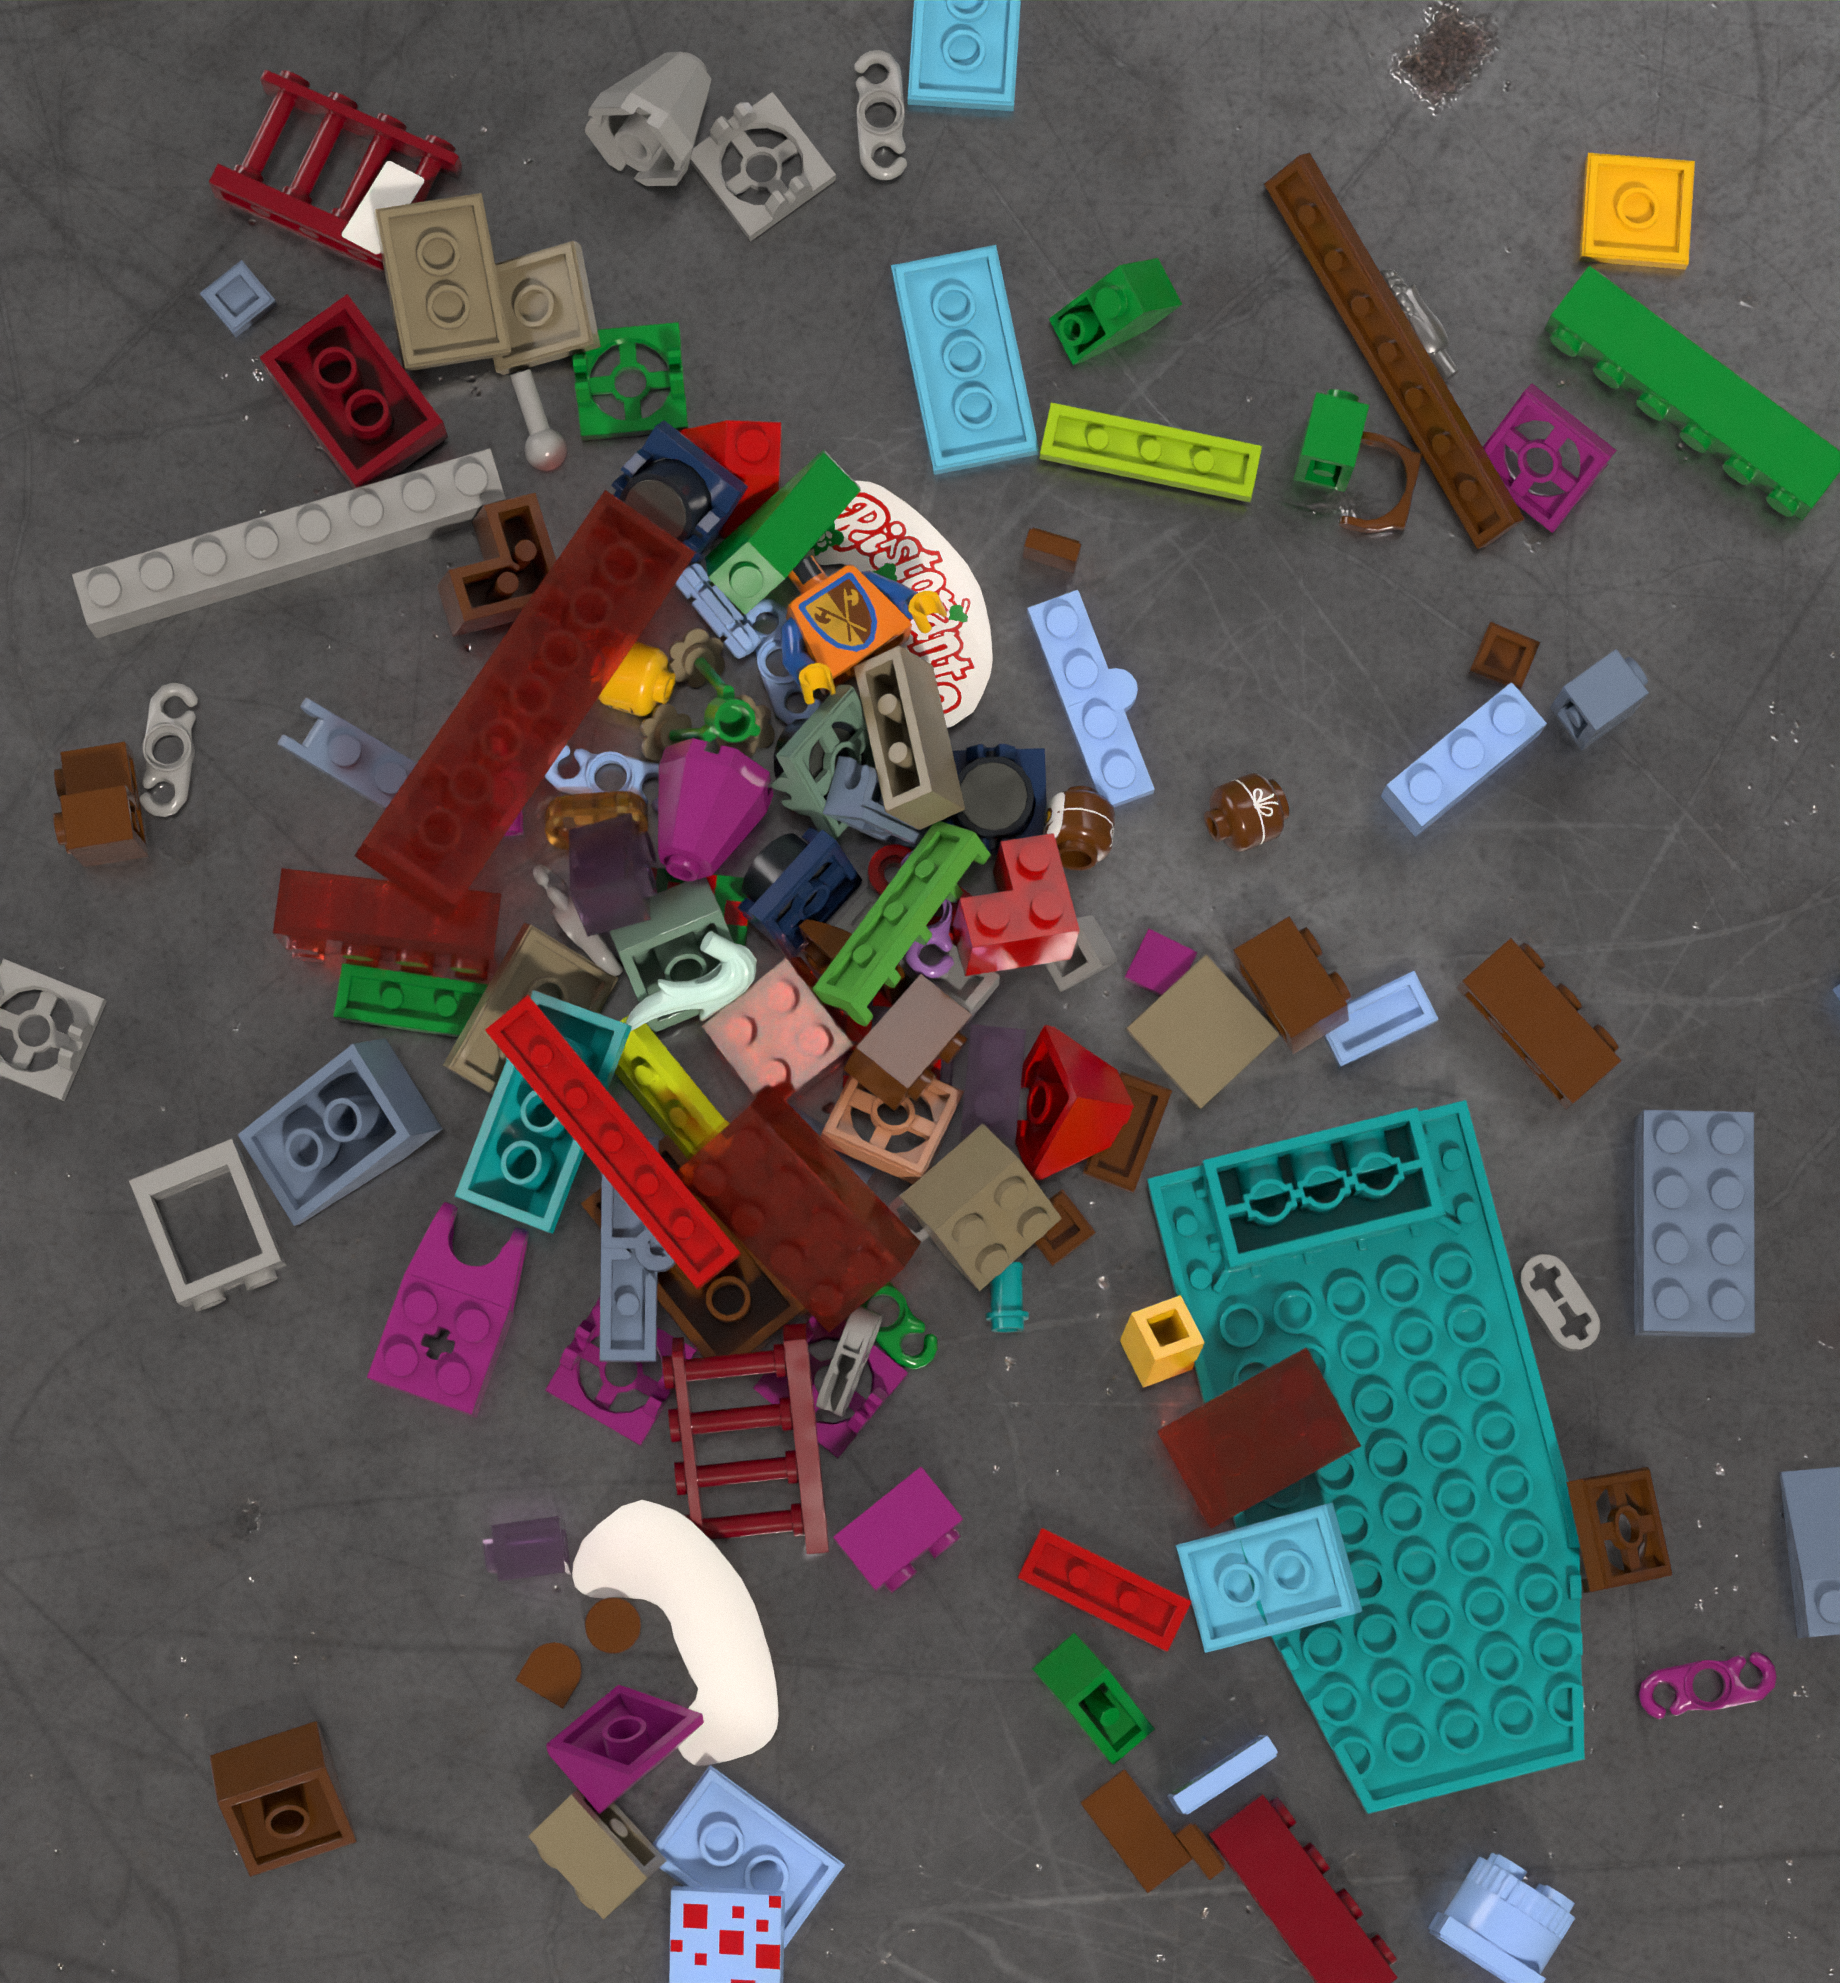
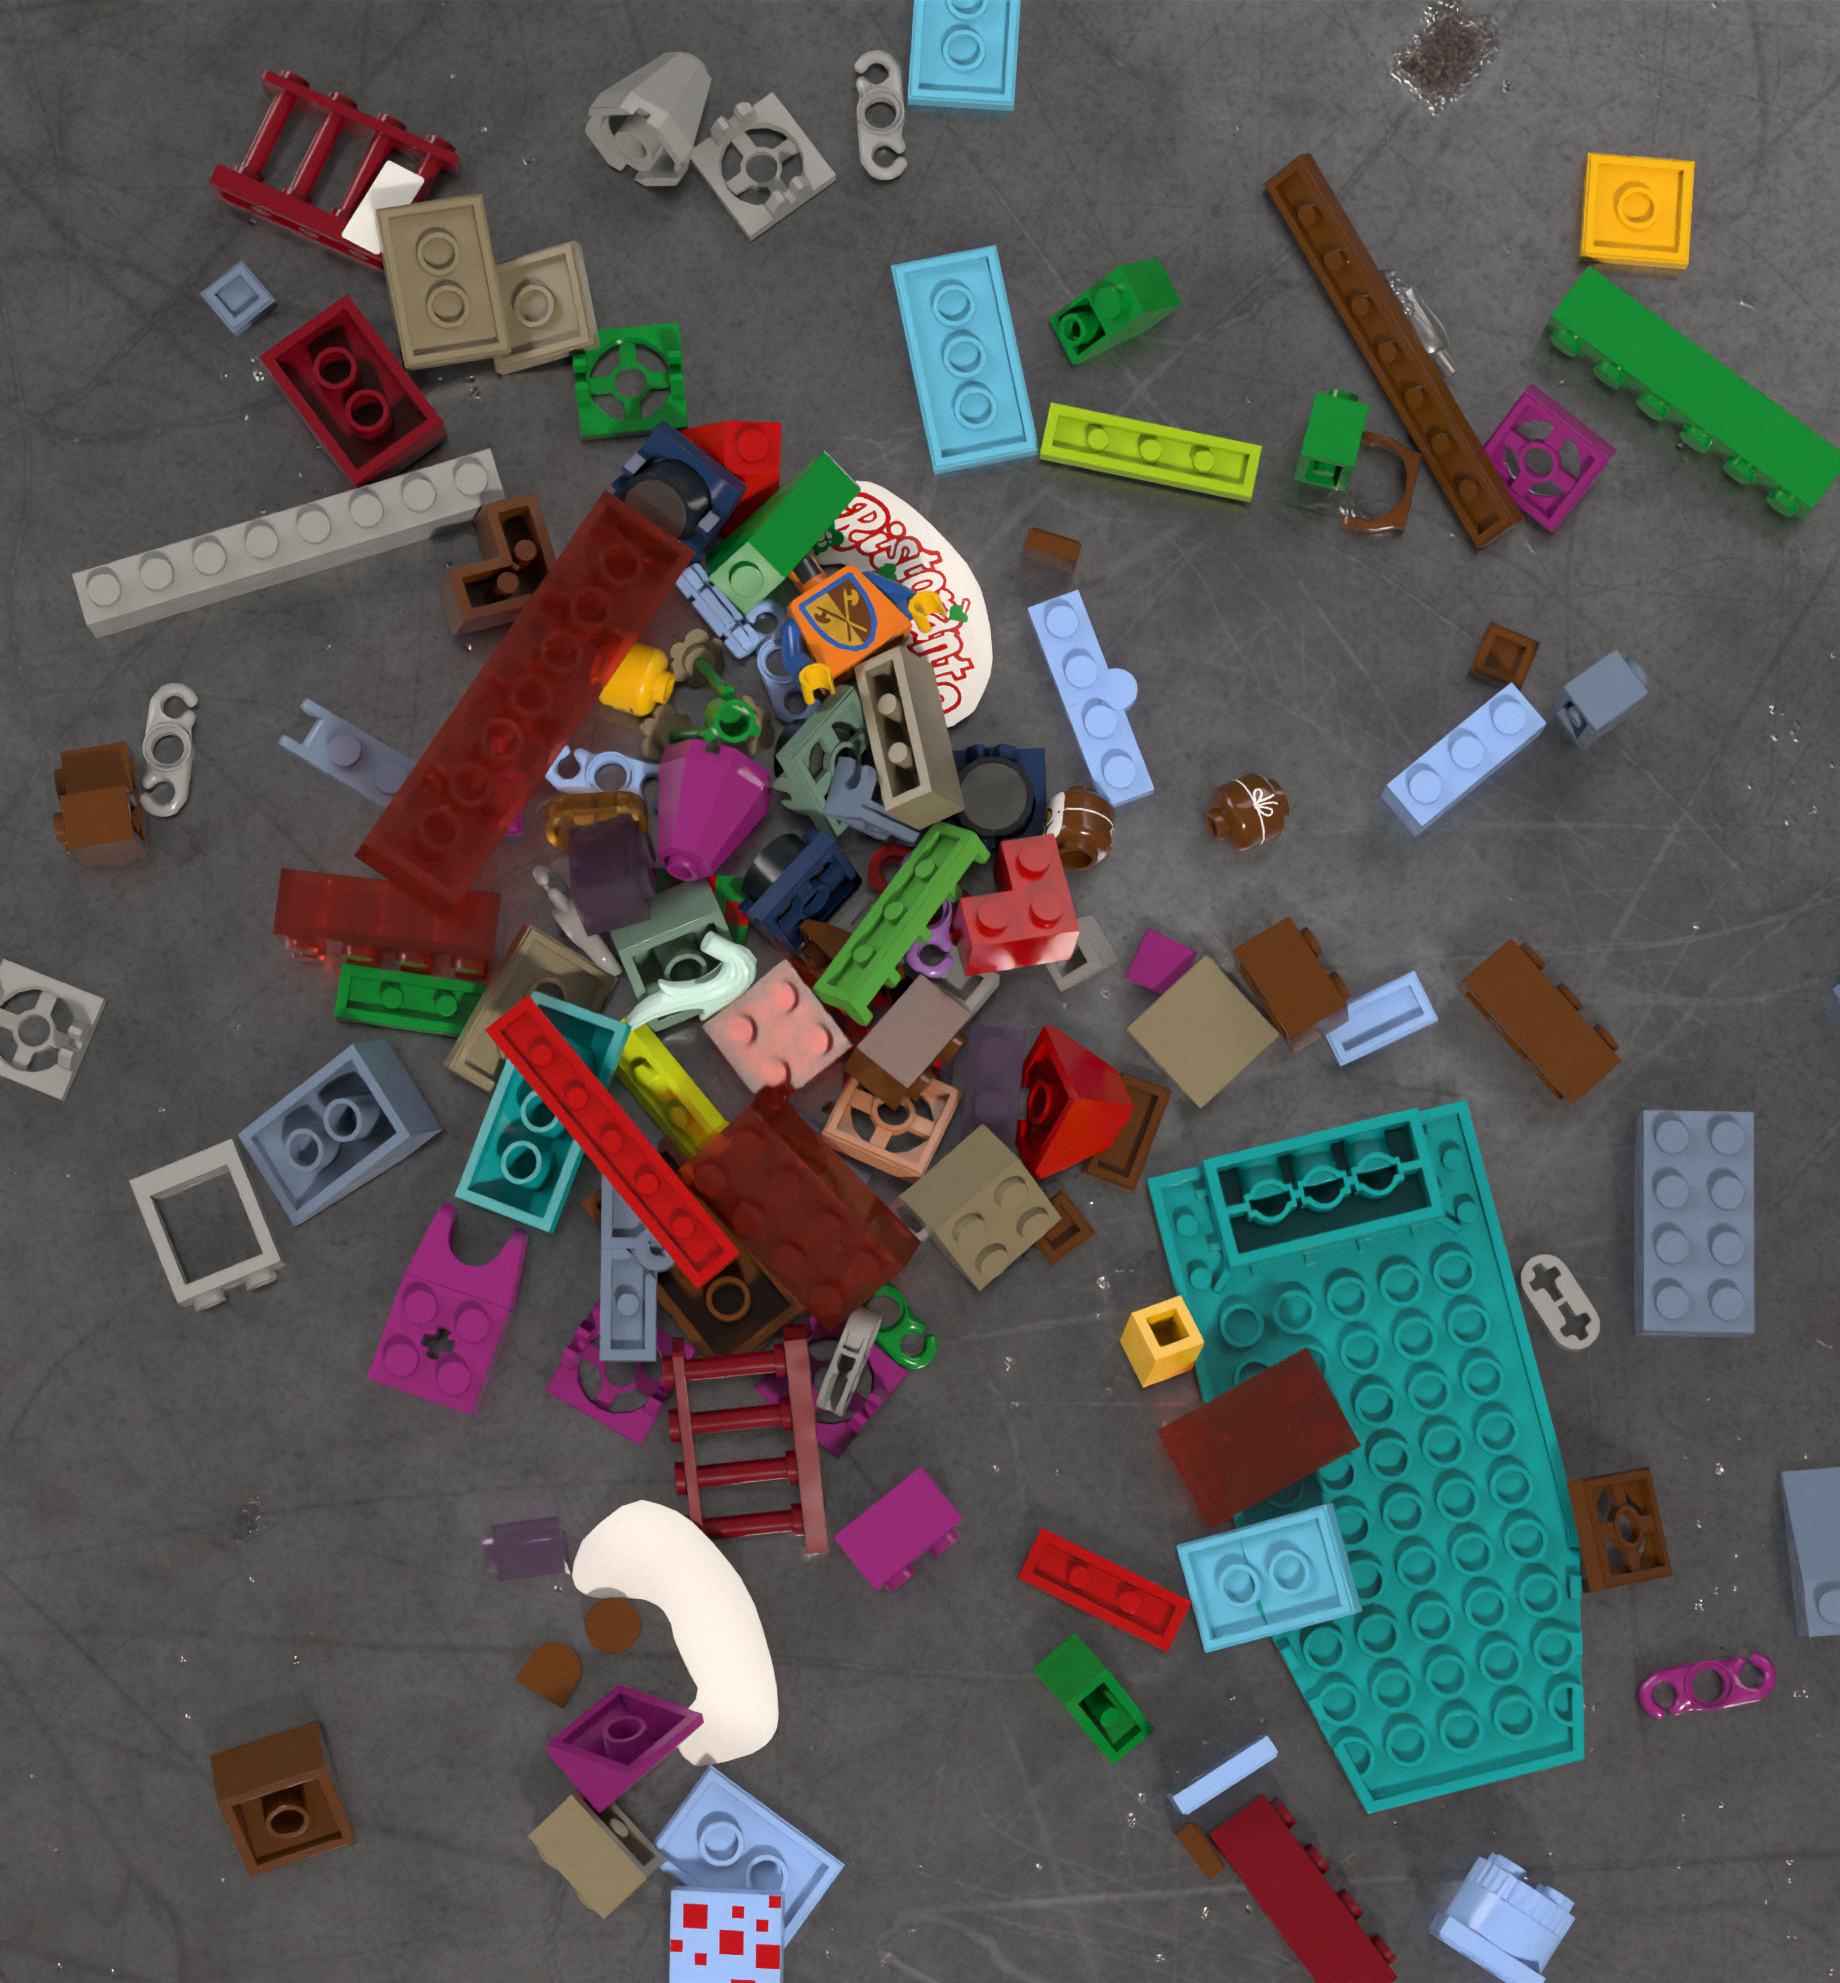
light grey bar [510,369,567,471] -> none
teal pin [985,1262,1029,1333] -> none
reddish brown tile [1080,1769,1192,1893] -> none

